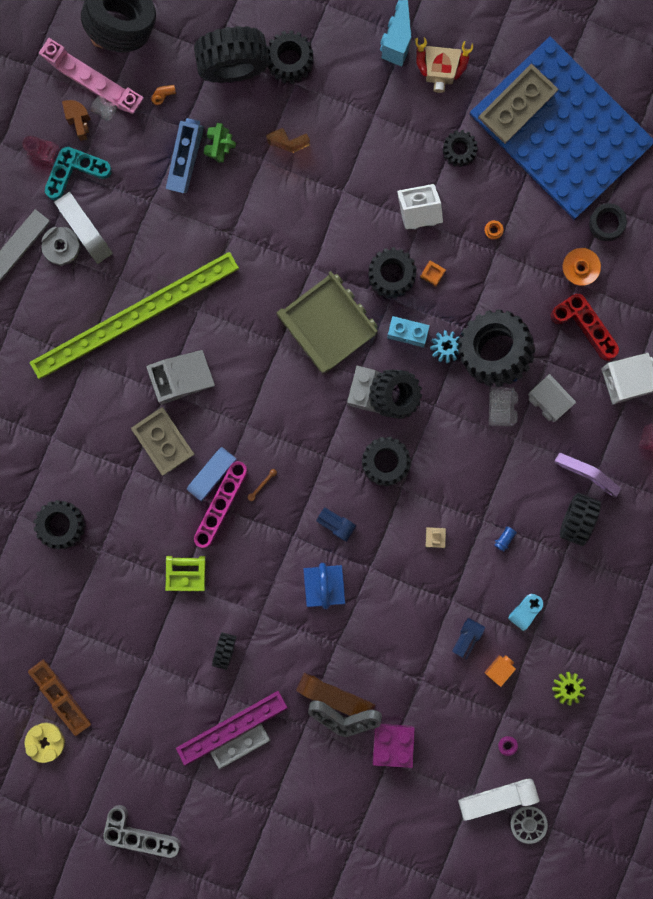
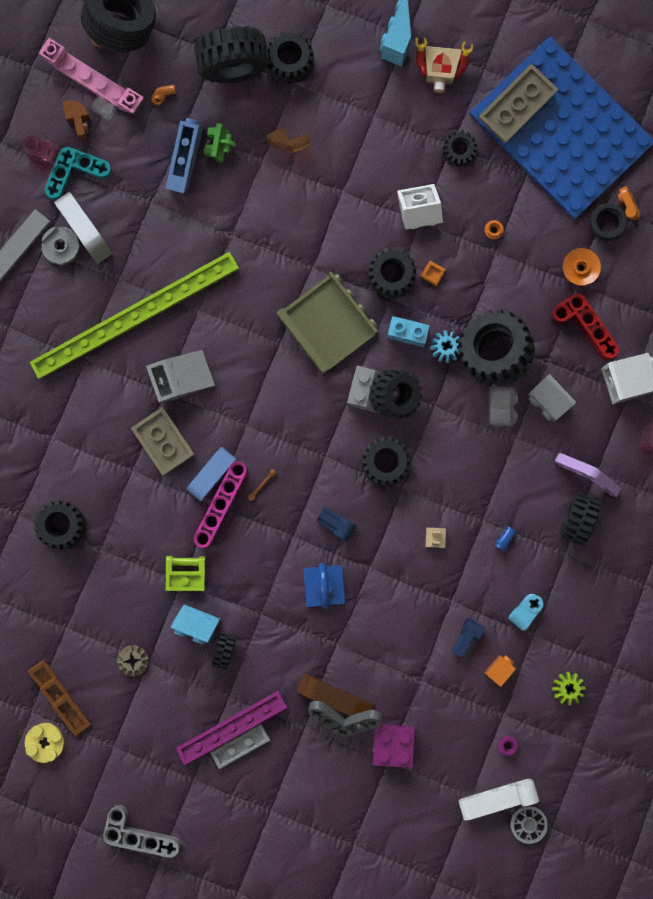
none -> dark tan gear [117,645,148,676]
none -> medium azure slope [171,605,221,644]
none -> orange plate [618,186,641,221]

